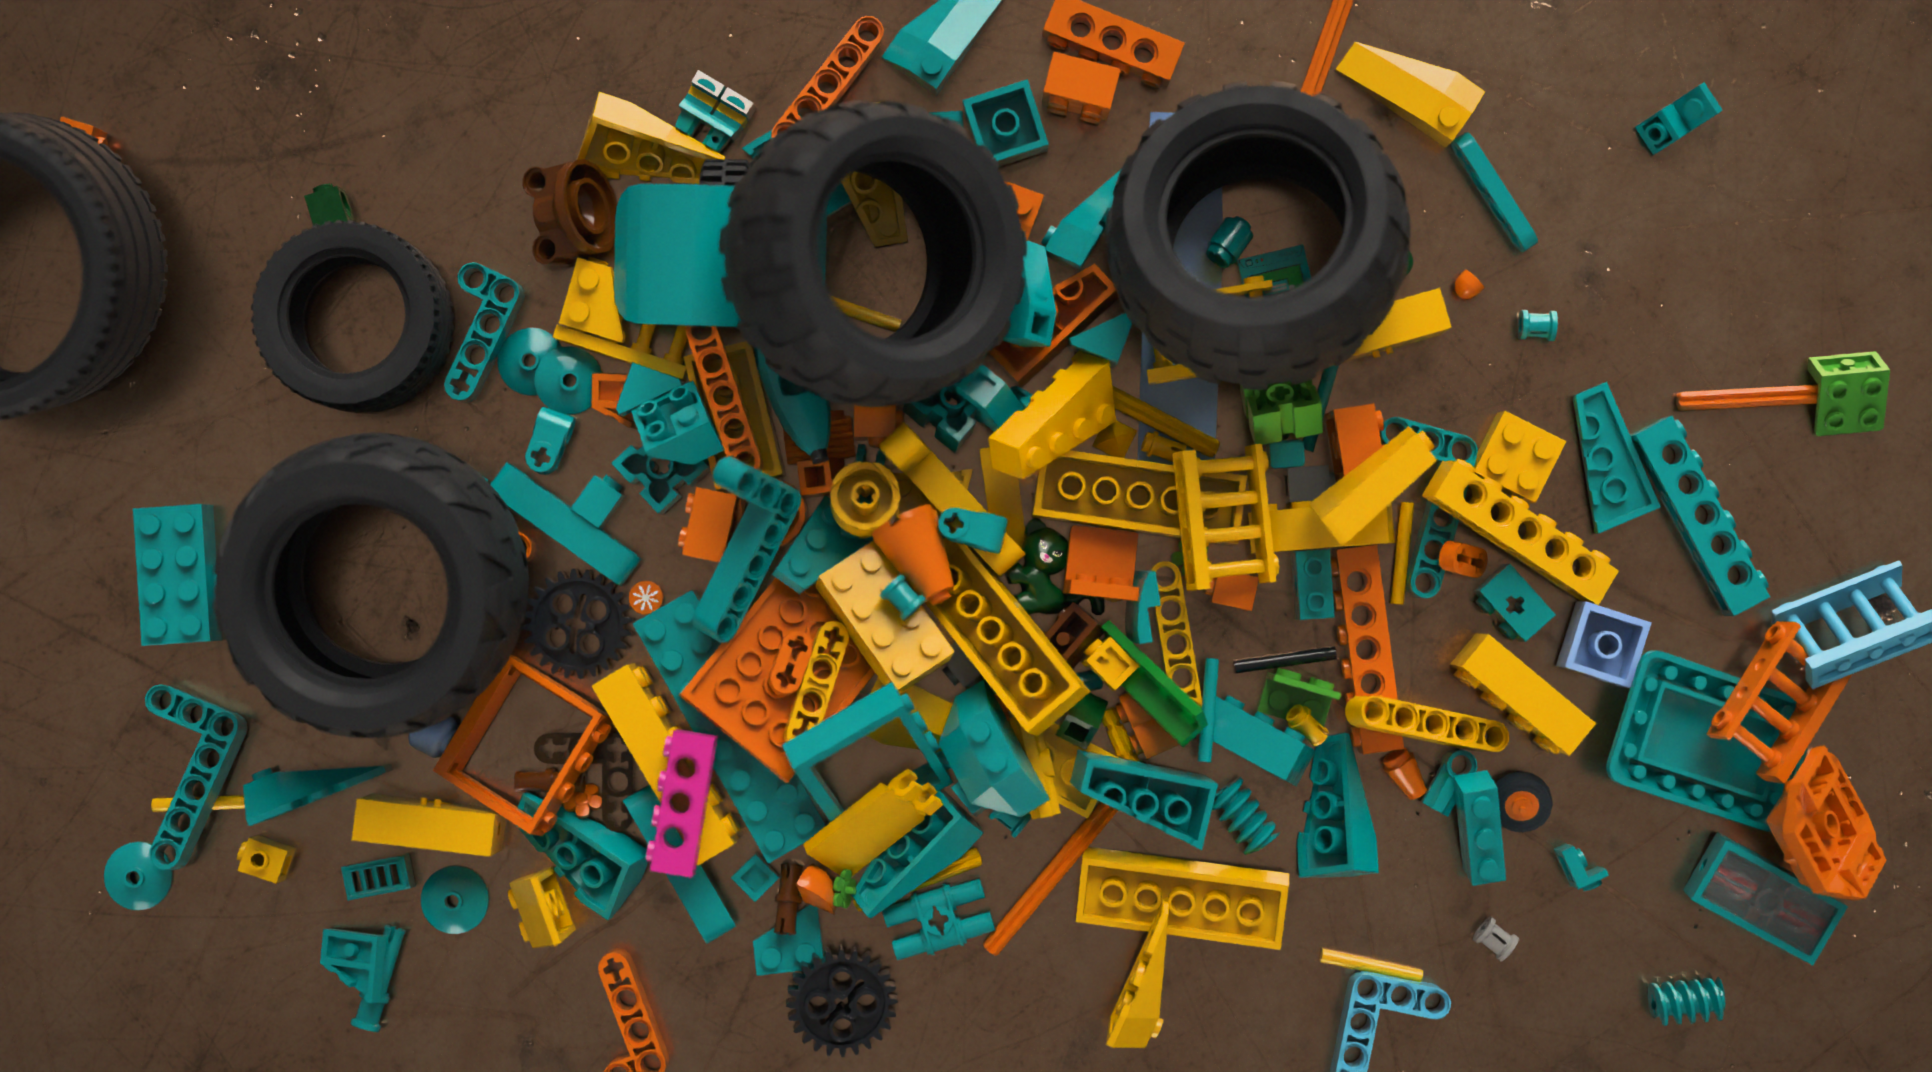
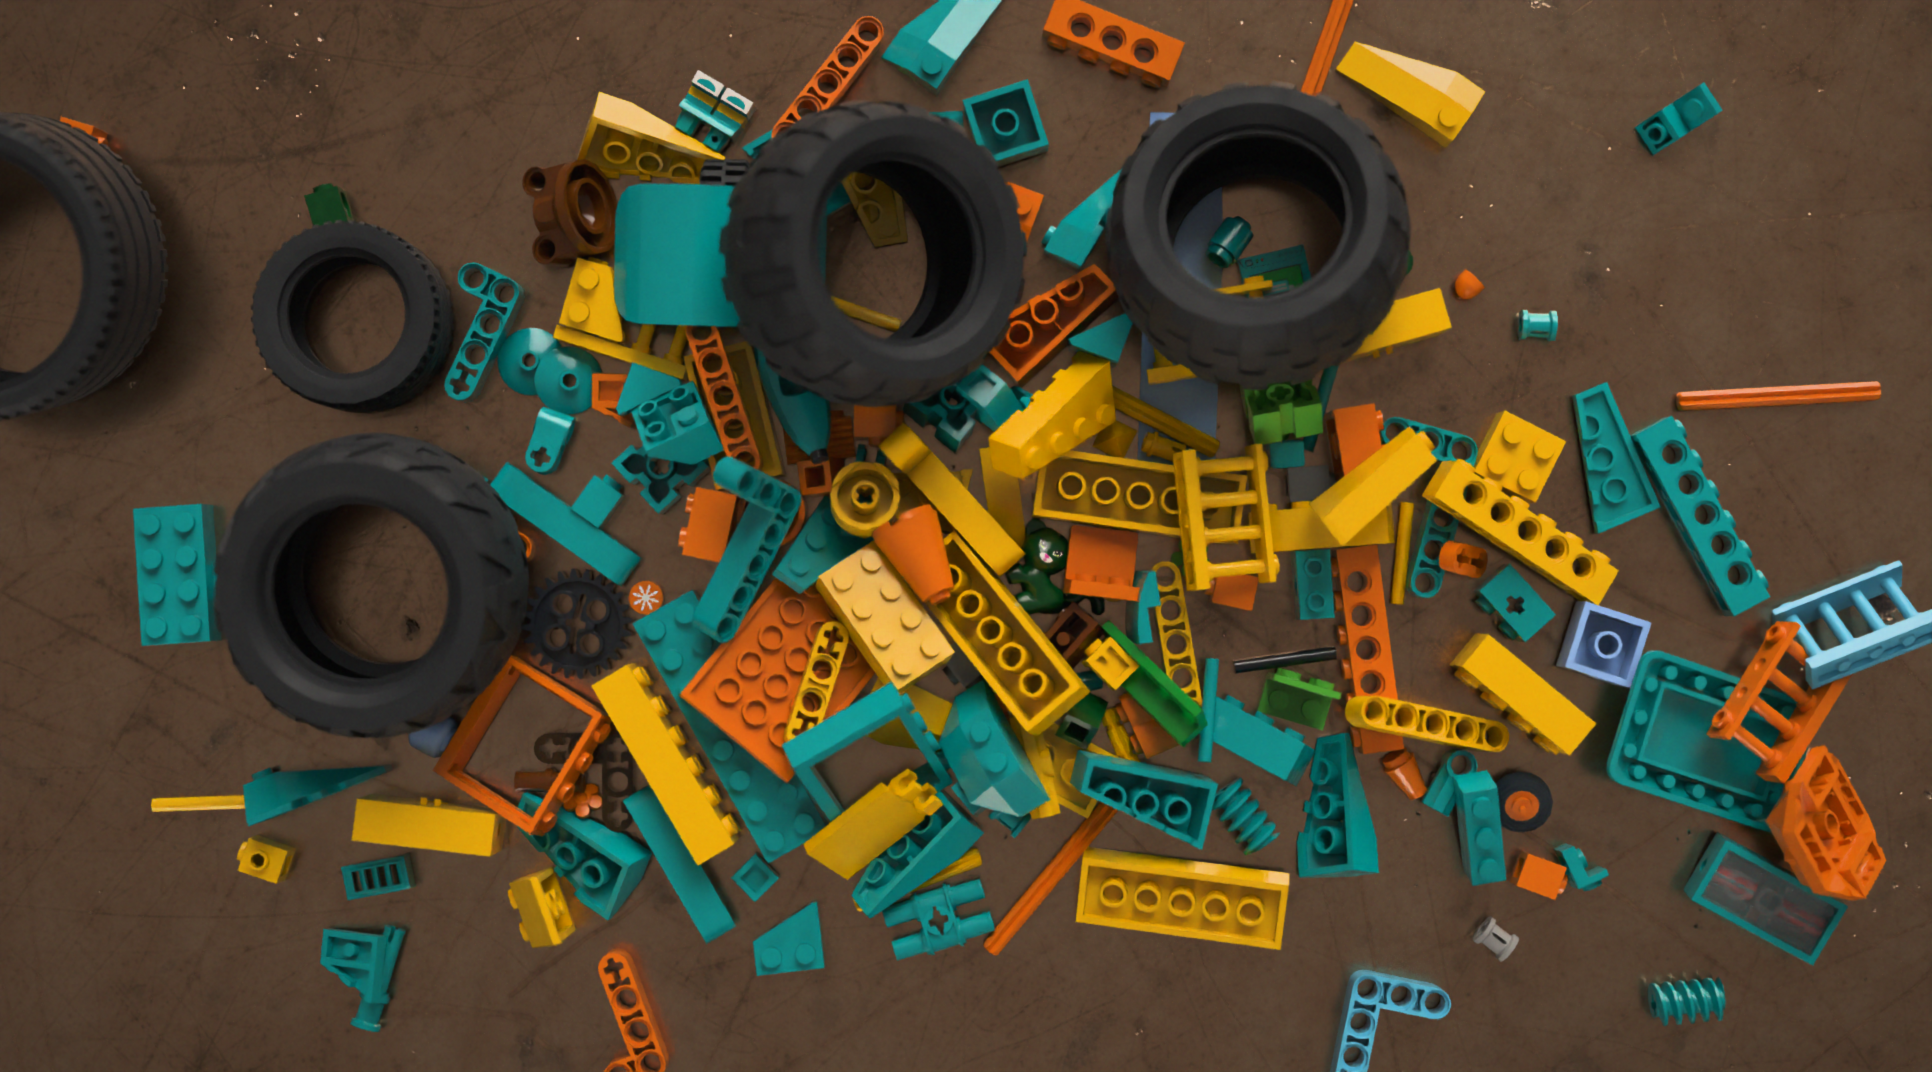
teal dish [104,842,173,910] -> none
teal beam [145,684,247,870] -> none
teal dish [421,865,489,934] -> none
dark pink brick [646,729,718,877] -> none
orange beam [768,630,813,696] -> none
reddish brown pin [774,864,803,935] -> none
black gear [786,945,898,1057] -> none
orange brick [796,863,836,915] -> none
bright green plant [833,869,857,908] -> none
teal bush [879,574,926,621] -> none
teal piece [938,508,1008,553] -> none
teal slope [1003,240,1056,347] -> none
orange brick [1041,52,1121,124] -> none
yellow wedge [1106,901,1169,1048] -> none
yellow pin [1286,704,1329,746] -> none
yellow bar [1320,949,1423,982] -> none
teal beam [1451,132,1538,252] -> none
bright green bracket [1807,351,1890,436] -> none
none -> orange brick [1510,850,1568,900]

